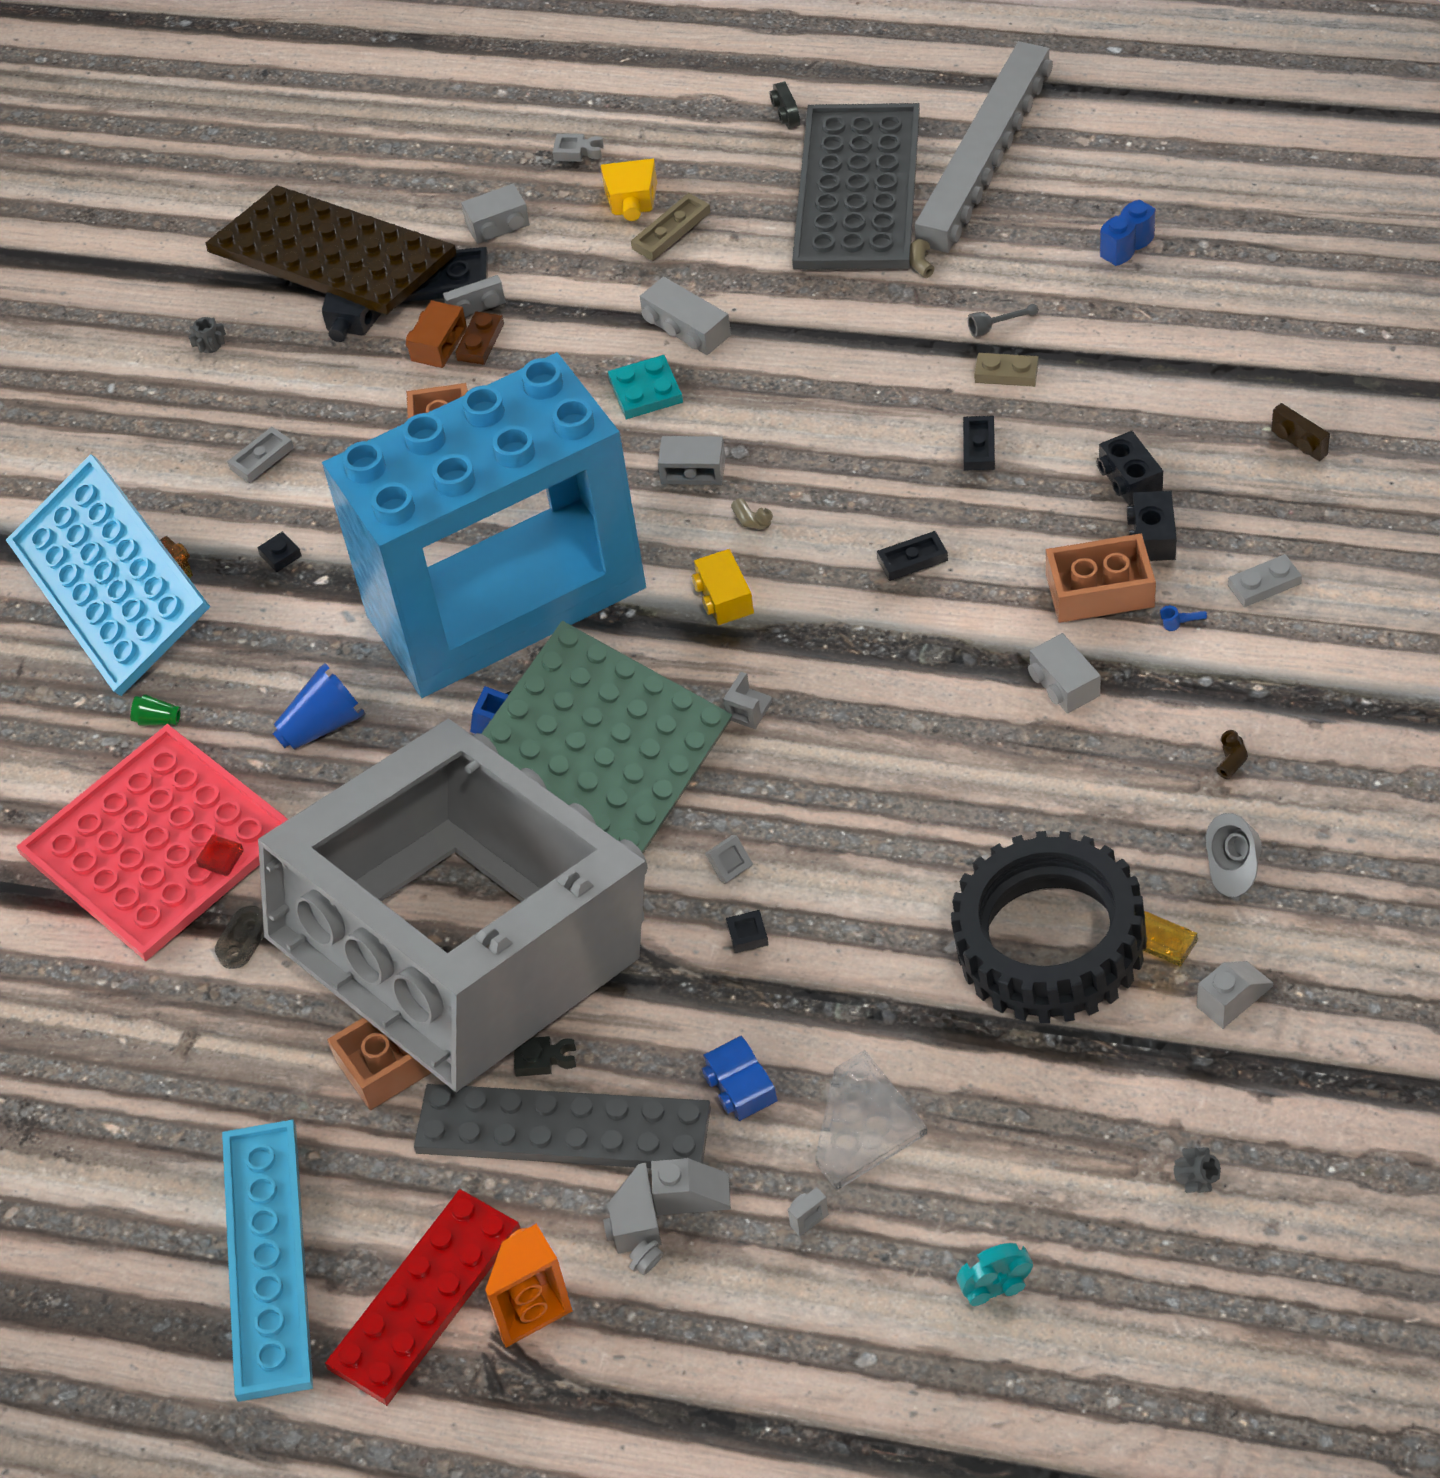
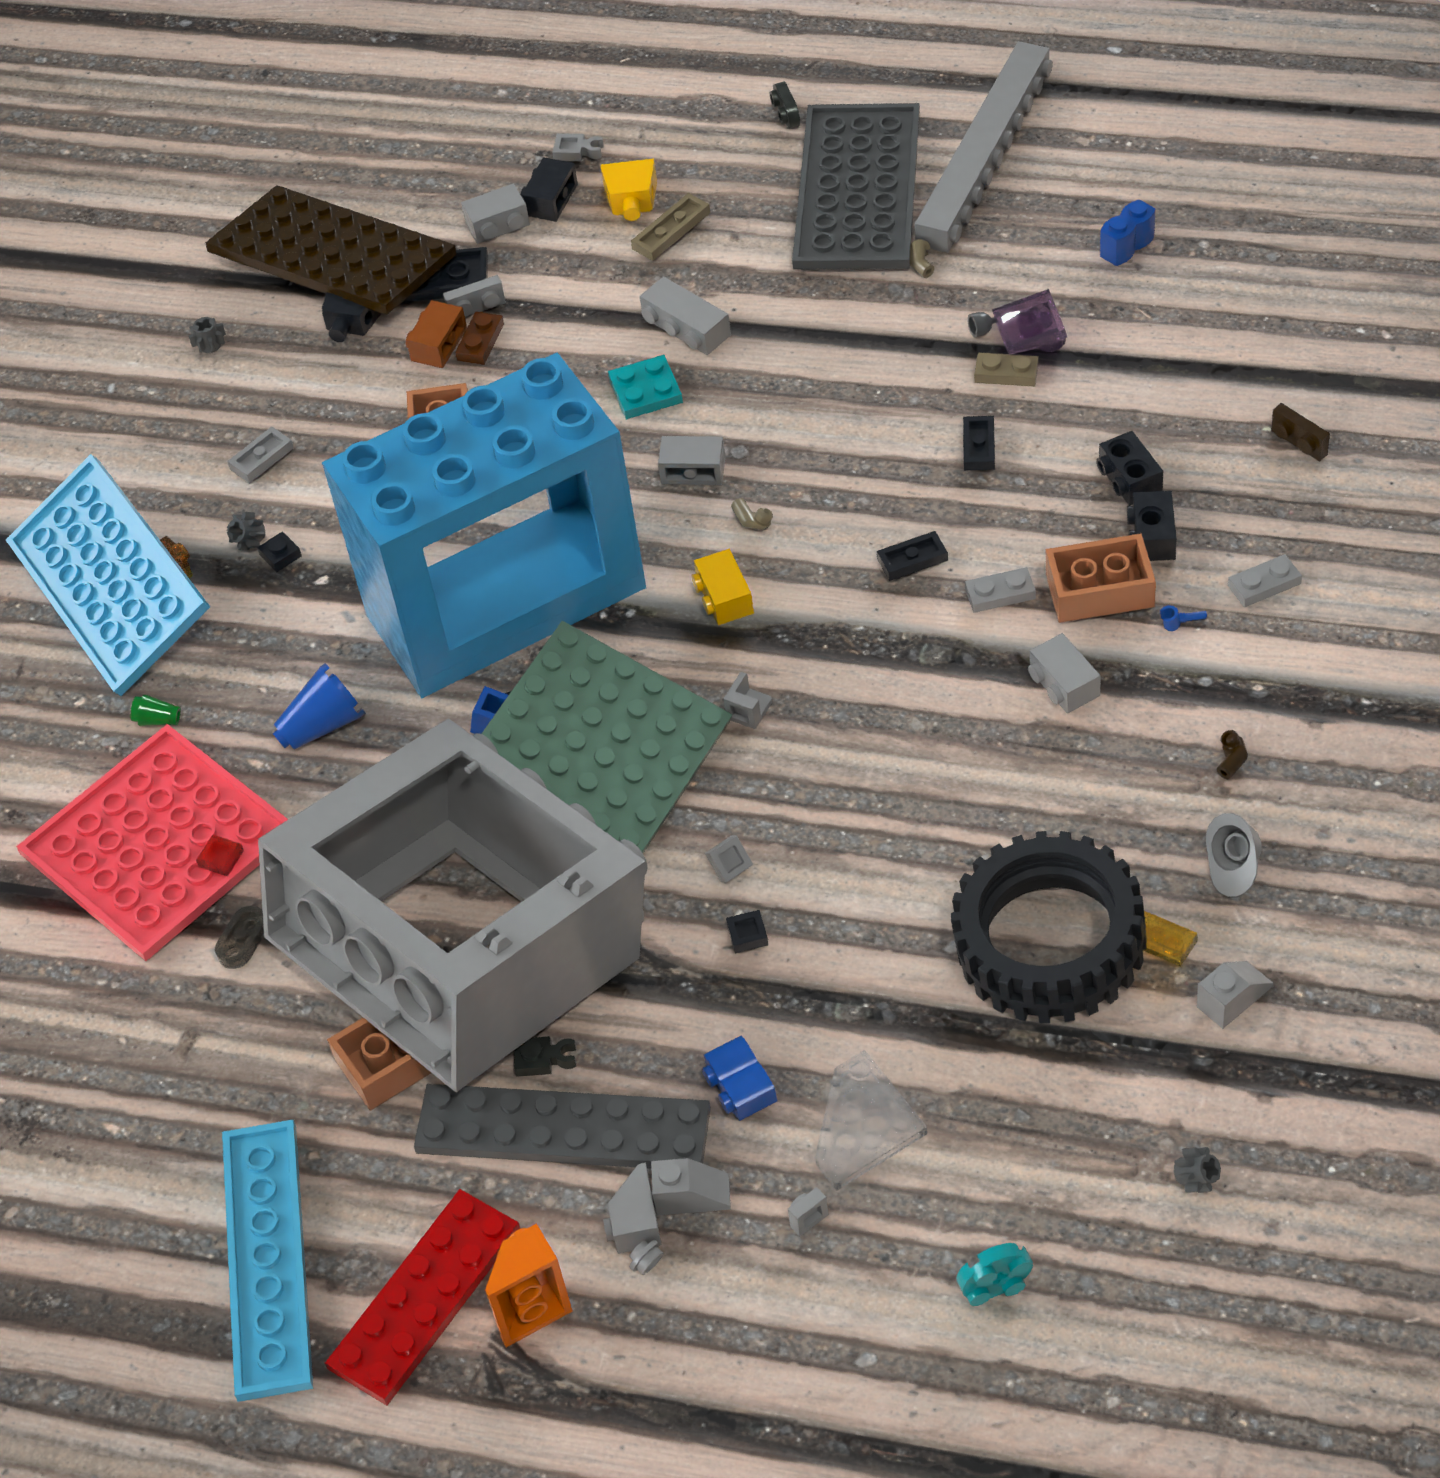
none -> dark grey gear [227,512,266,550]
none -> black brick [520,157,578,222]
none -> light grey plate [965,567,1036,613]
none -> clear purple slope [992,289,1067,354]

